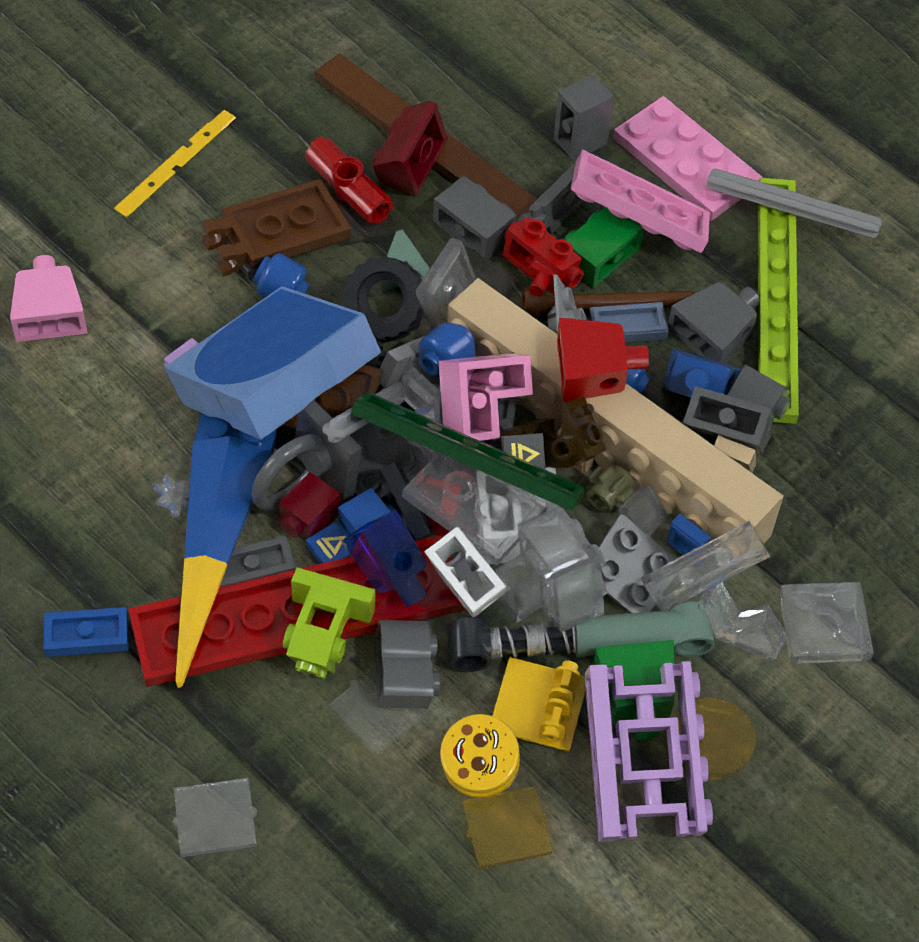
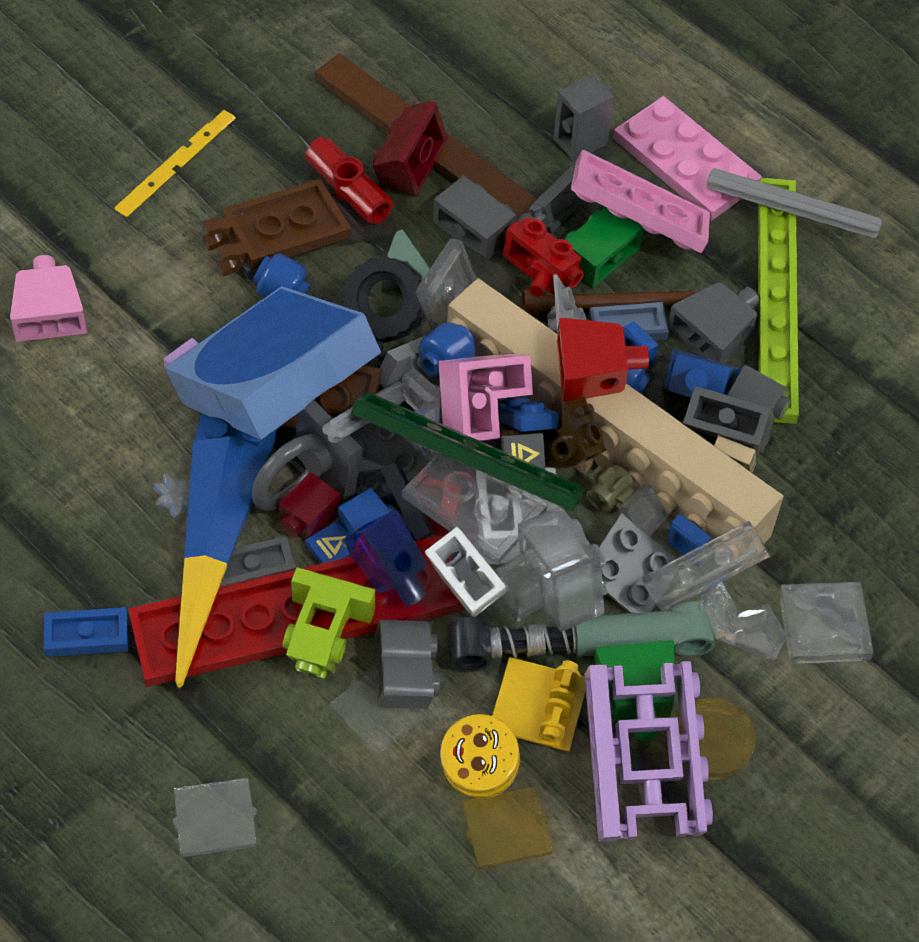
none -> blue plate [498,396,558,431]
none -> blue tile [623,321,658,372]

